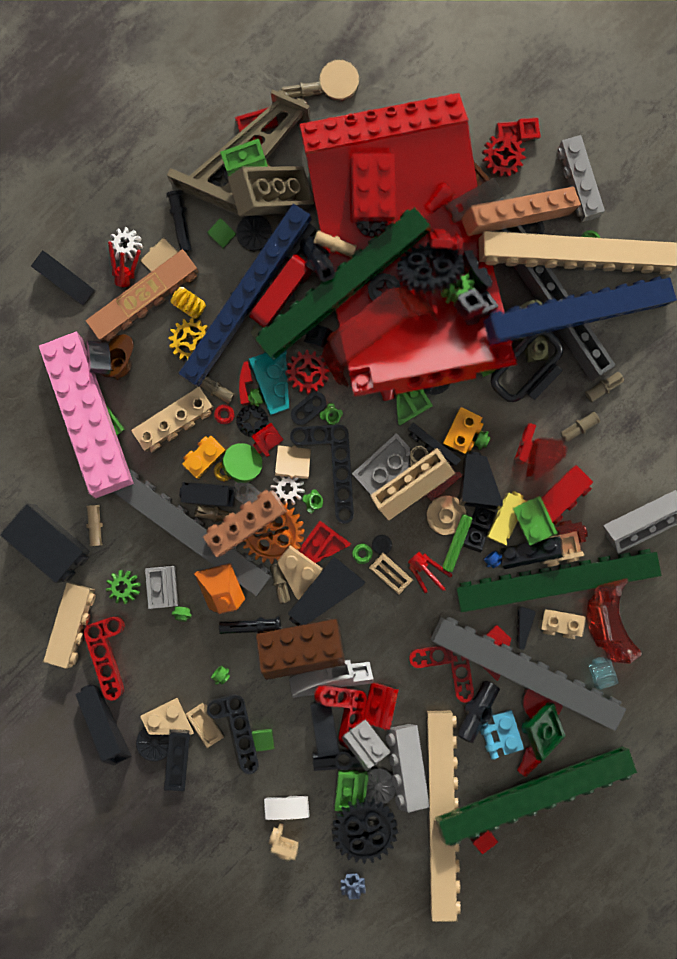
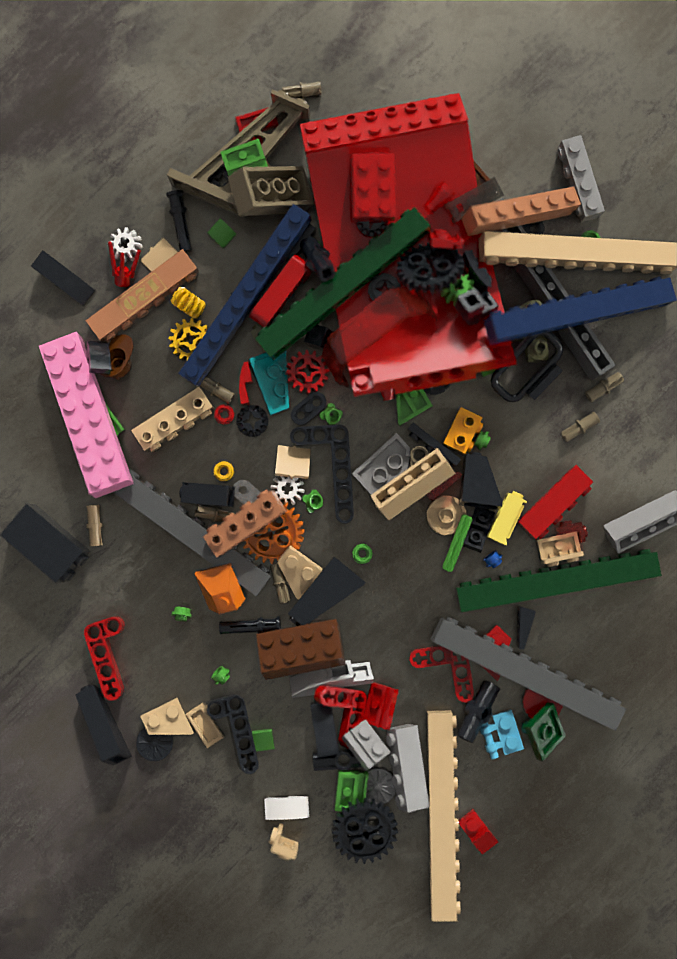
tan brick [43,583,96,669] -> none
bright green gear [106,570,141,604] -> none
light grey plate [145,566,179,609] -> none
black plate [164,729,190,791] -> none
light orange brick [182,436,226,479] -> none
bright green tile [222,443,262,483] -> none
black wheel [236,215,272,251] -> none
bright green plate [248,388,264,407] -> none
red bracket [252,423,284,457] -> none
red wing [298,521,351,563] -> none
tan pin [313,230,356,258] -> none
tan tile [320,60,359,101] -> none
sand blue gear [341,873,366,900] -> none
tan tile [369,553,413,595] -> none
black tile [372,535,392,555] -> none
red plant [408,551,452,593] -> none
dark green brick [434,746,637,846] -> none
red gear [482,132,526,177] -> none
red slope [496,118,541,145] -> none
black plate [501,536,564,569] -> none
bright green plate [512,496,557,546] -> none
red tile [514,423,537,465] -> none
red cone [517,746,542,777] -> none
clear red slope [525,437,567,482] -> none
tan bracket [538,609,585,639] -> none
clear red windscreen [587,578,642,664] -> none
clear light blue brick [588,656,619,690] -> none

